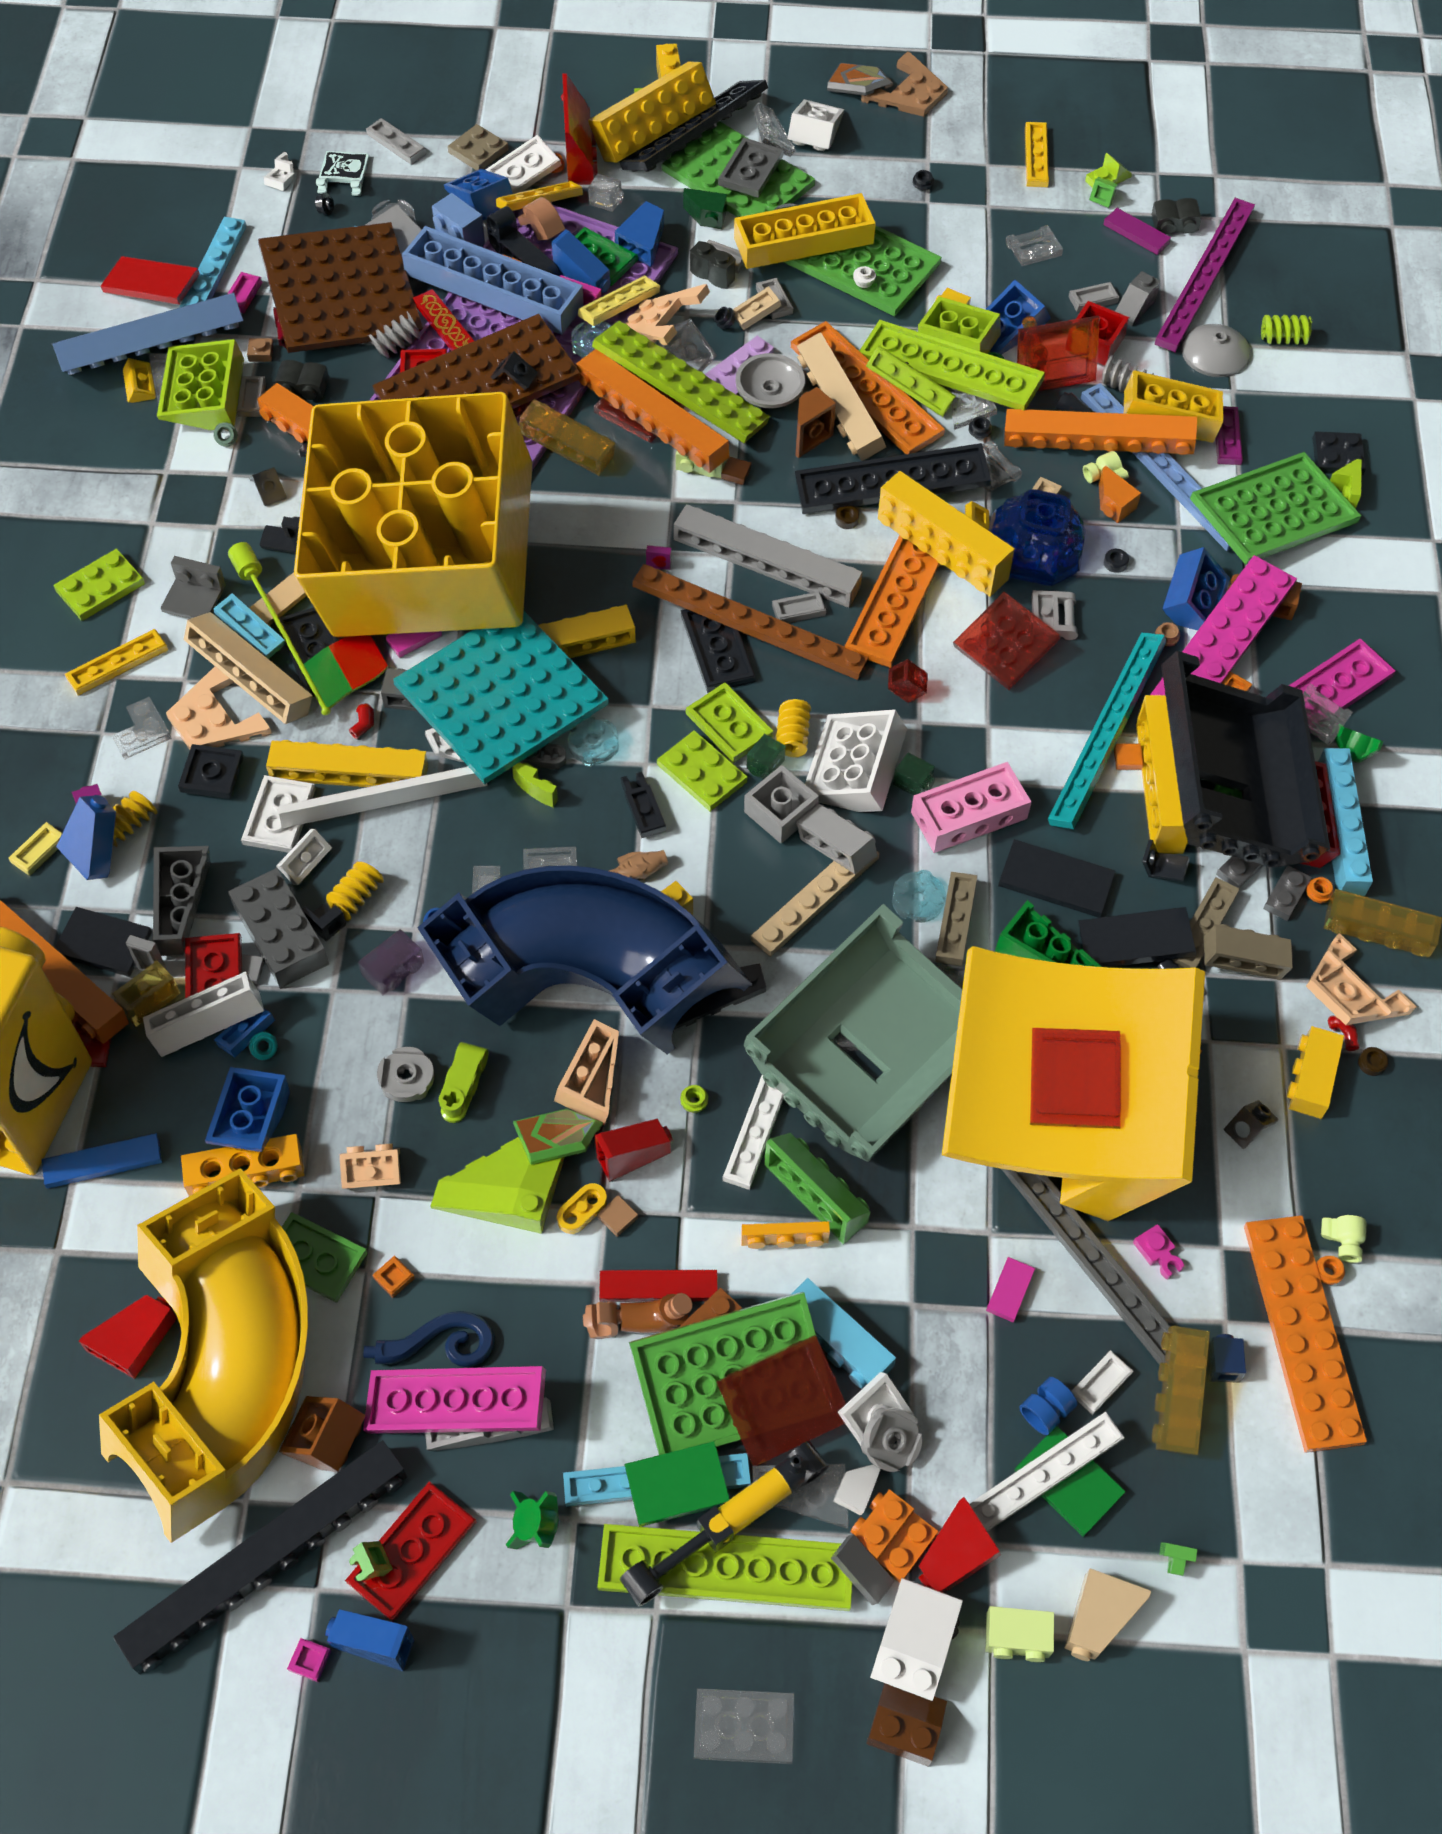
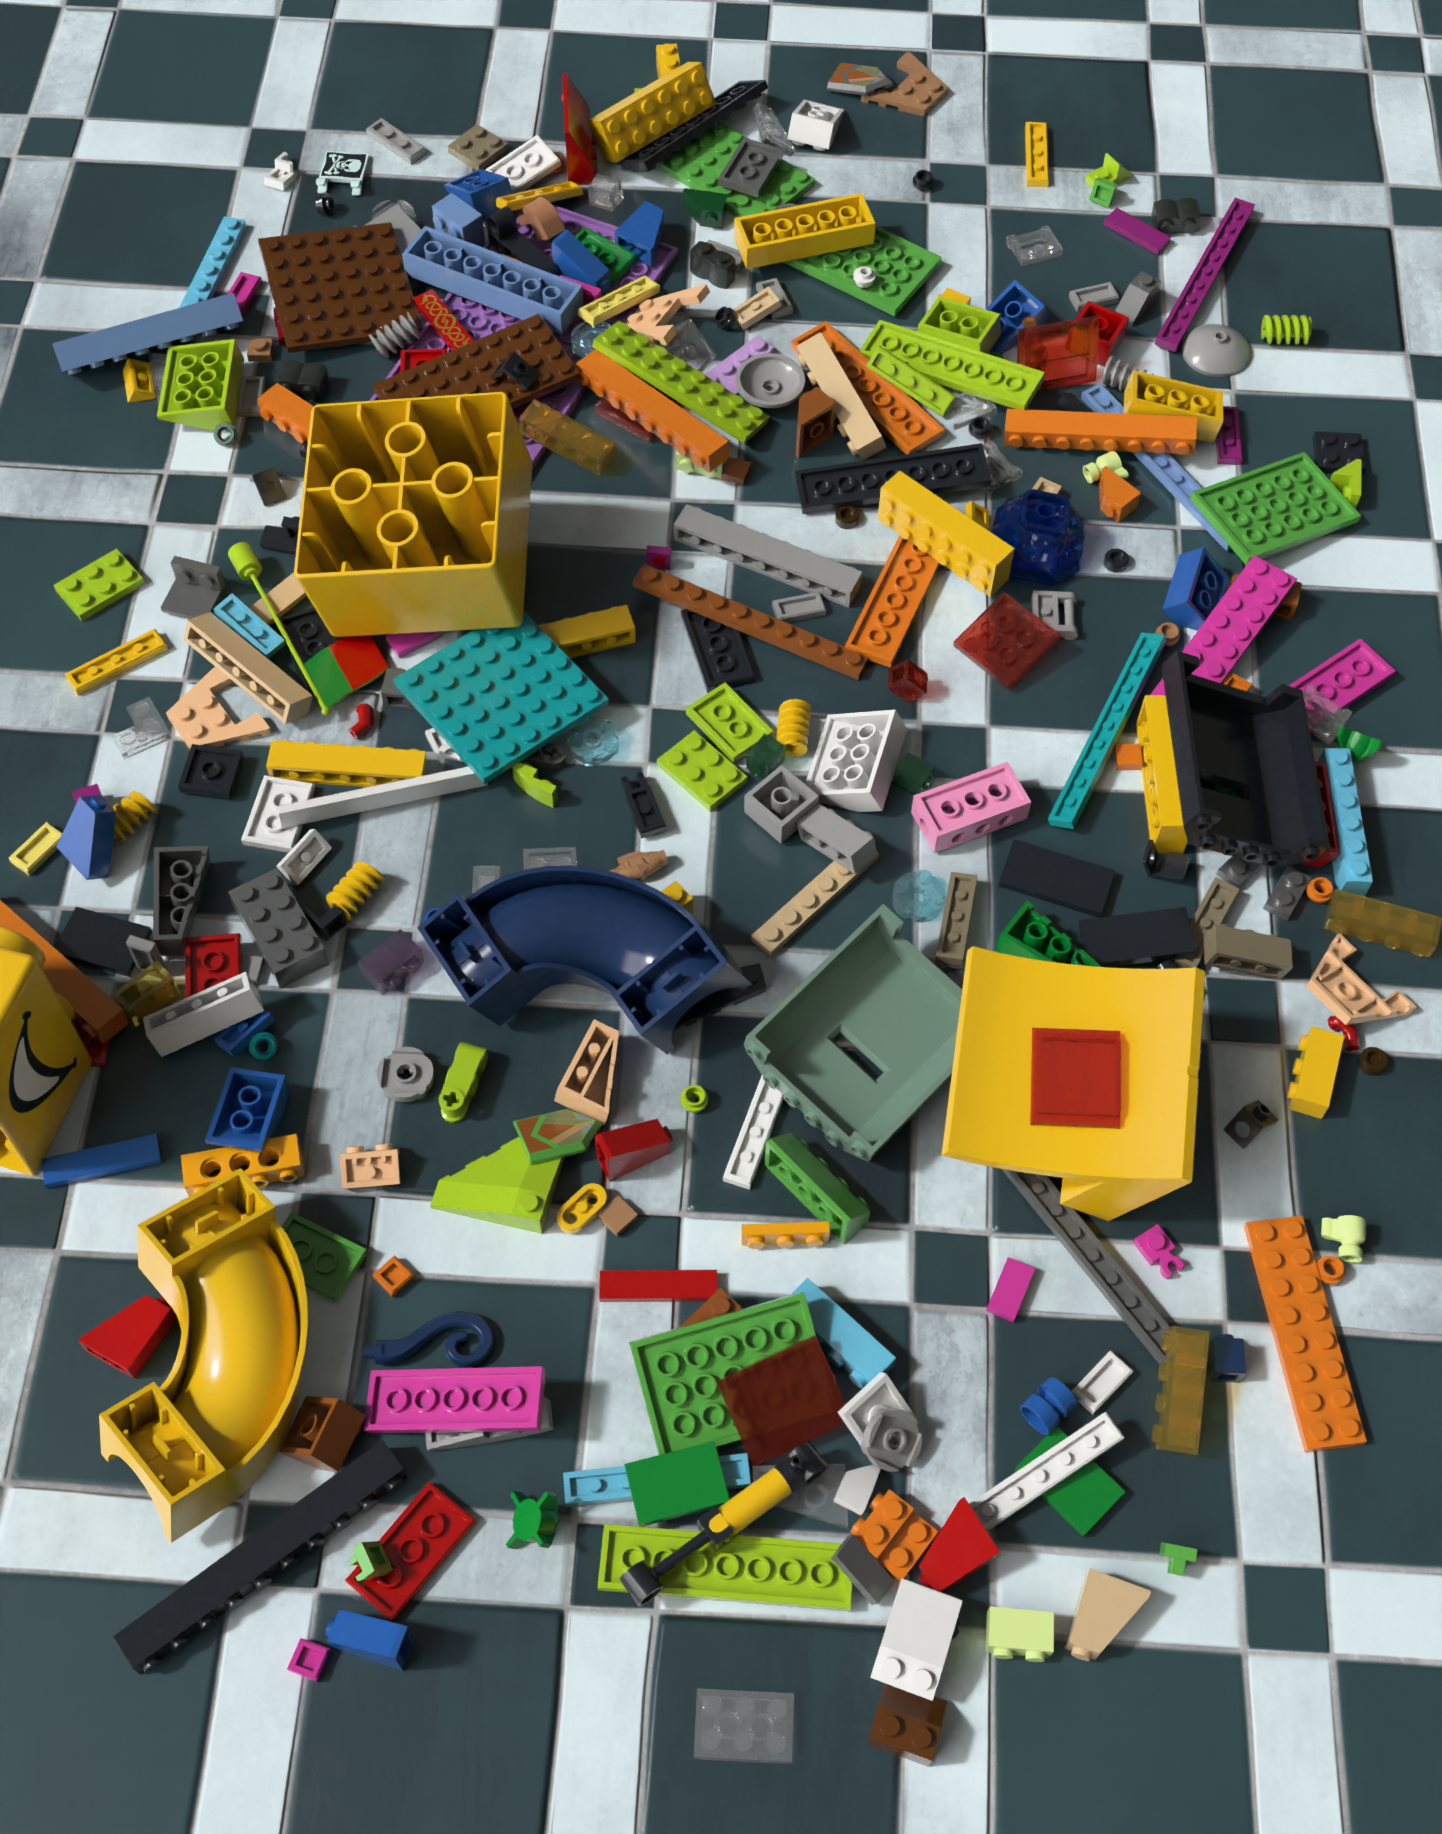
red tile [100,256,200,304] -> none
piece [583,1293,692,1339] -> none

